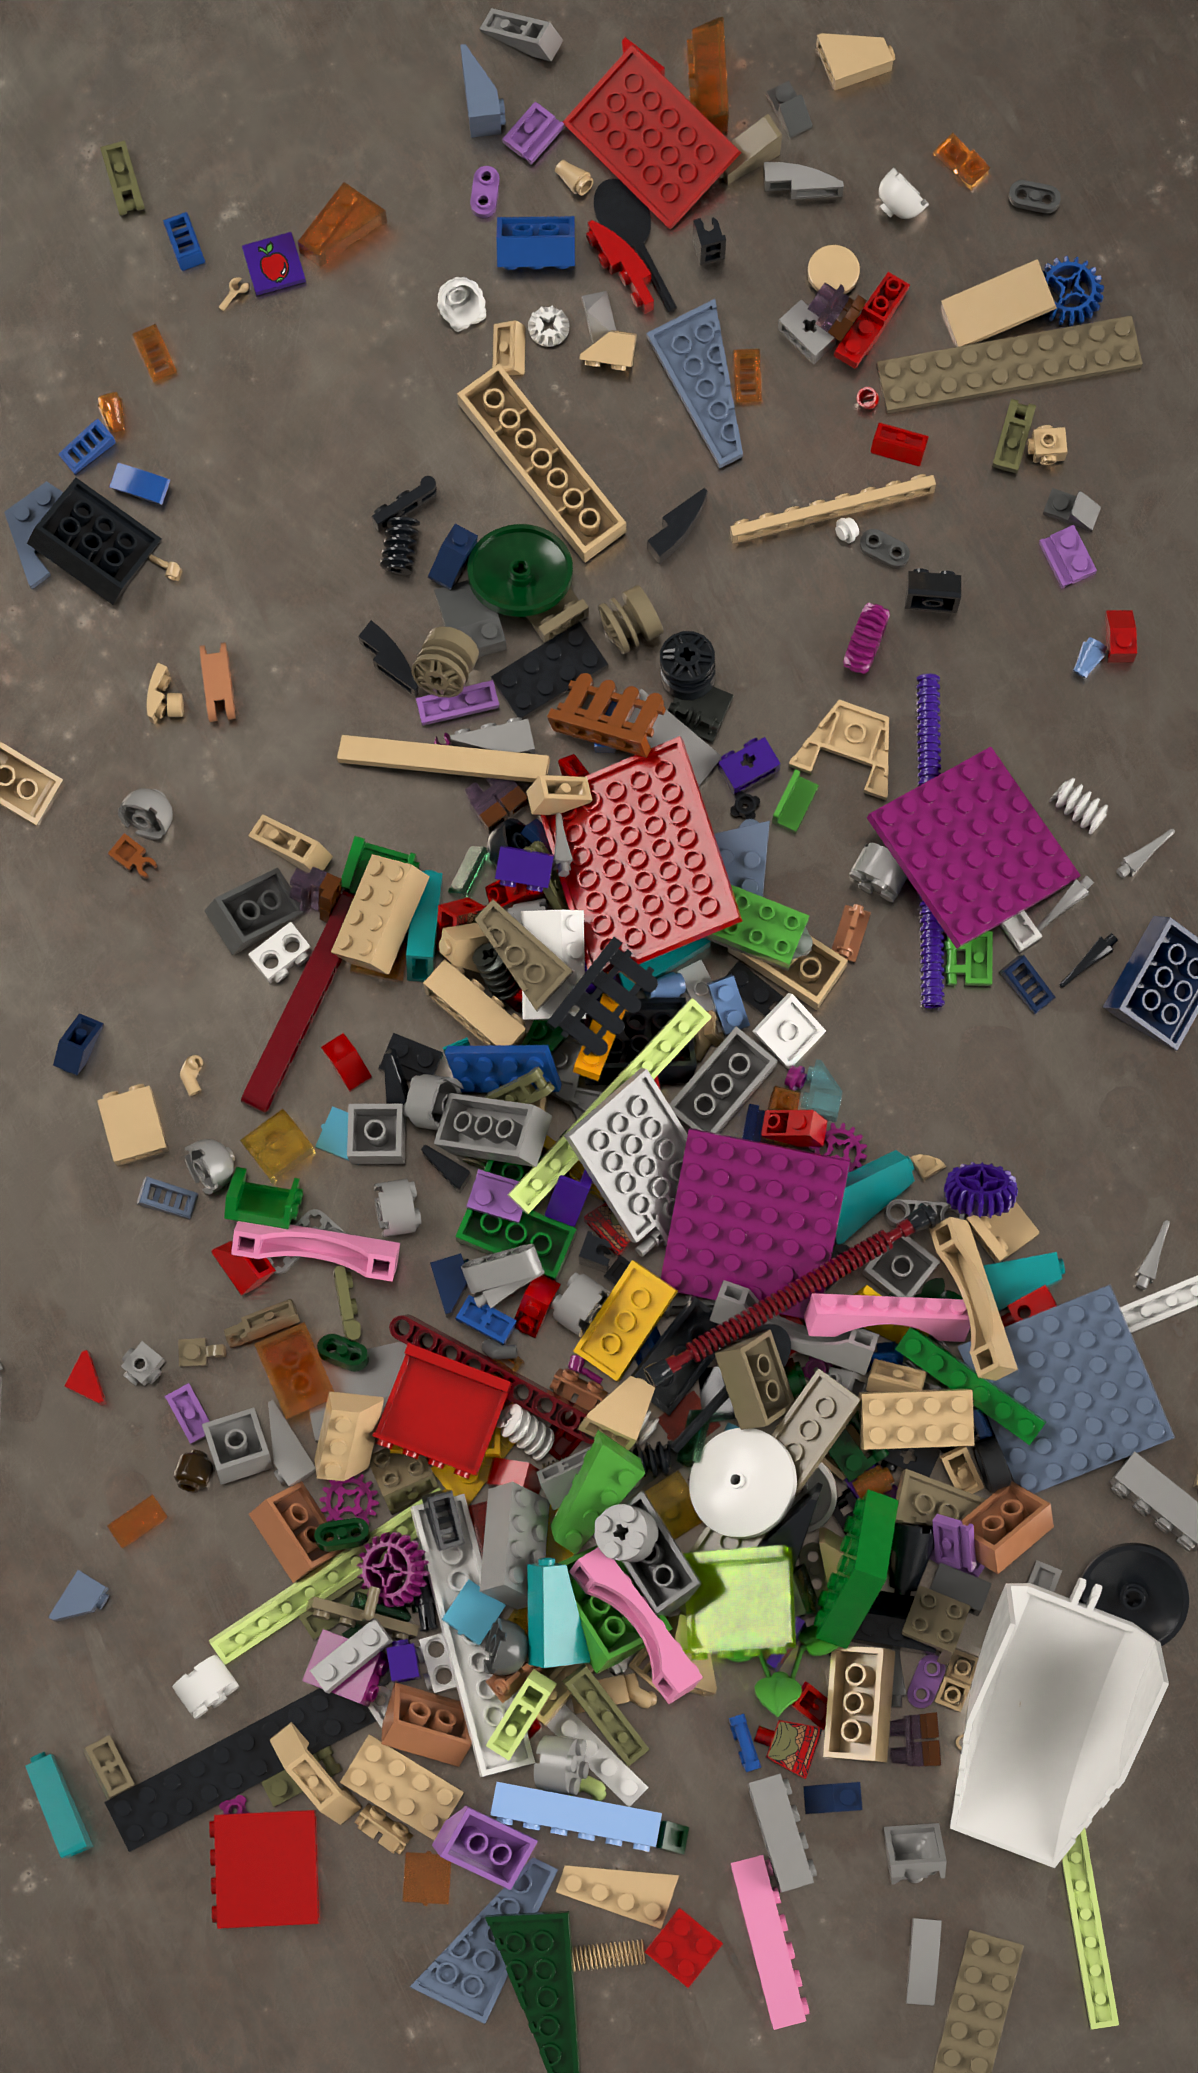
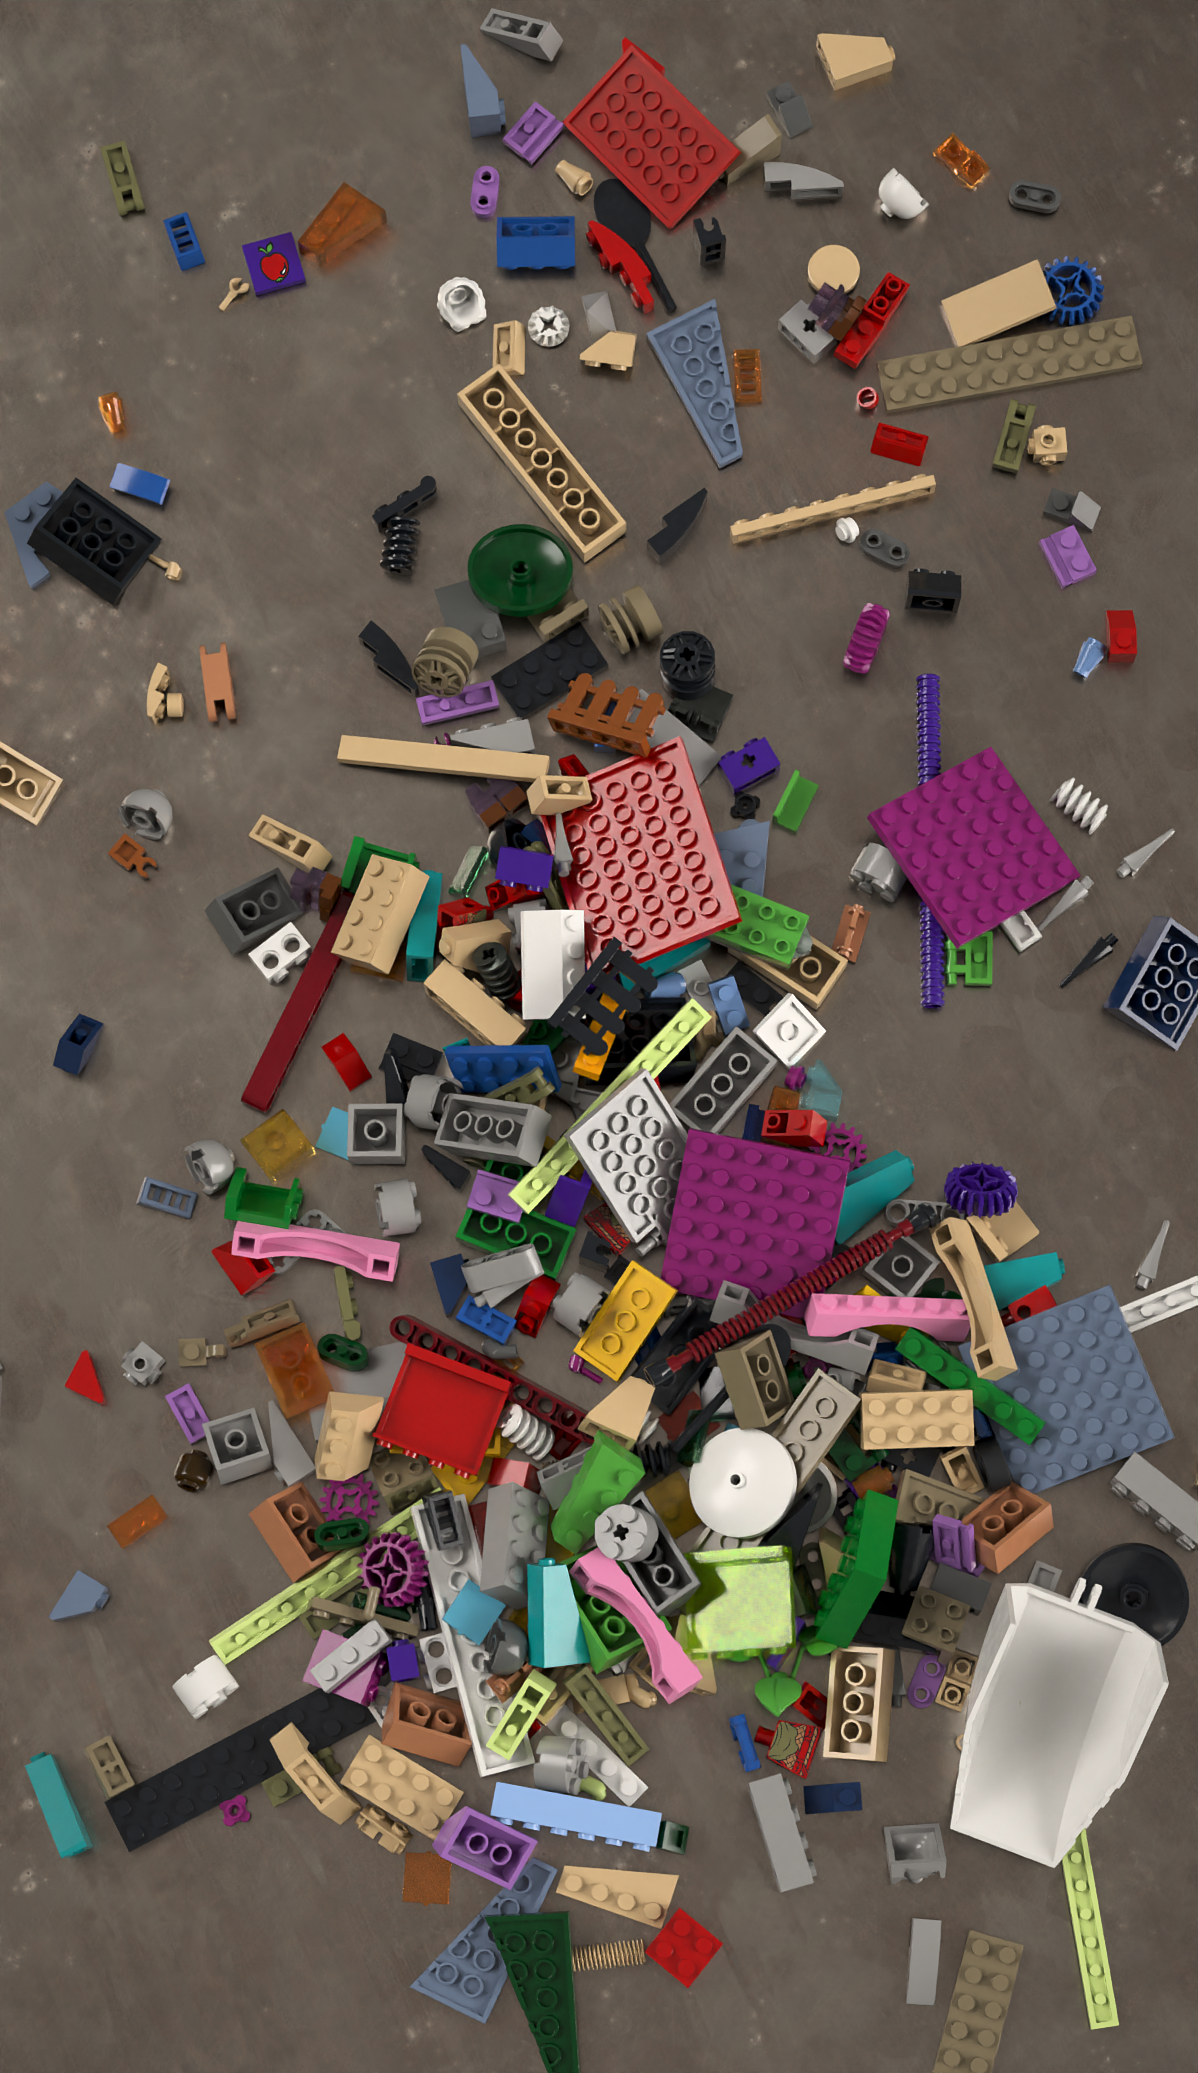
blue slope [58,418,116,474] -> none
tan brick [97,1084,169,1166] -> none
clear orange slope [131,324,177,382] -> none
tan arm [180,1055,203,1096] -> none
red panel [209,1810,320,1929] -> none
dark blue slope [428,524,478,590] -> none
dark tan wing [475,899,573,1012] -> none
nougat hinge [549,1368,608,1411] -> none
clear orange slope [687,17,729,135] -> none
bright pink brick [730,1855,810,2030] -> none
tan wing [789,700,889,800] -> none
hips [889,1712,941,1767] -> none
tan tile [910,1154,946,1182] -> none
dark blue slope [999,955,1056,1014] -> none

